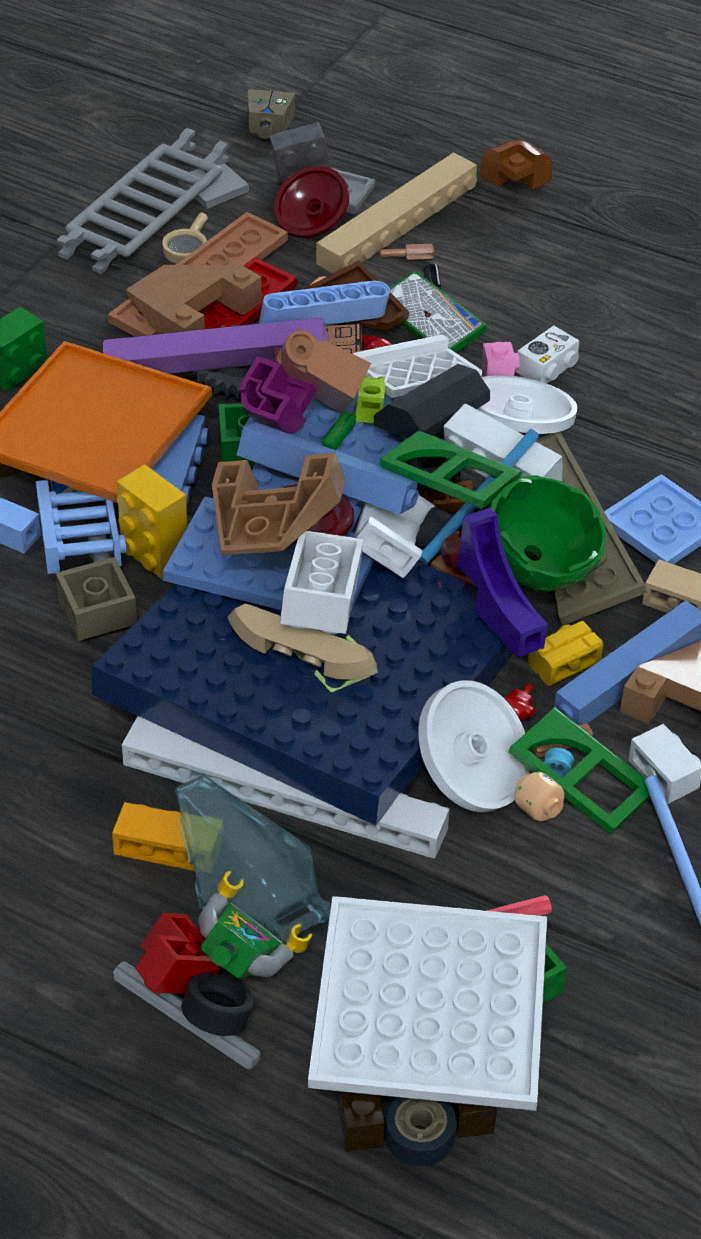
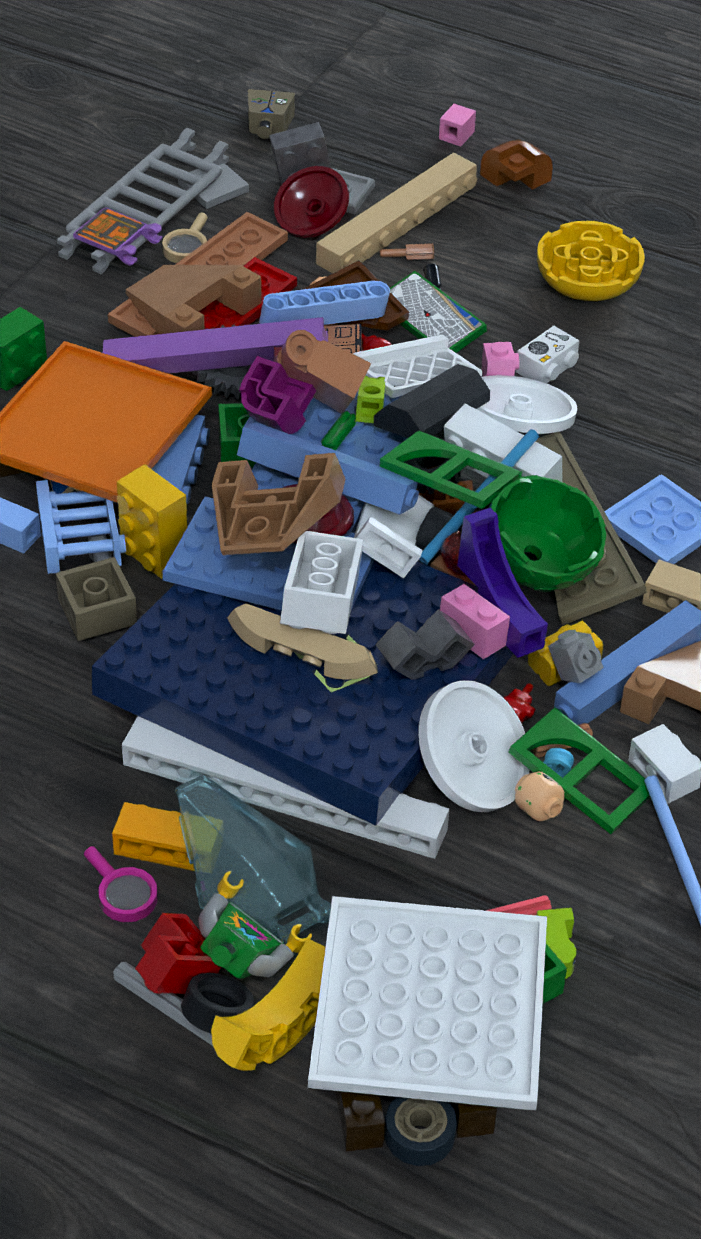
none -> flag [73,207,162,266]
none -> piece [84,846,158,922]
none -> yellow brick [211,938,326,1071]
none -> flat silver brick [375,609,475,680]
none -> bright pink brick [439,104,476,147]
none -> bright pink brick [440,584,510,659]
none -> lime leg [536,908,576,979]
none -> yellow brick [537,221,645,301]
none -> light grey brick [548,630,604,683]

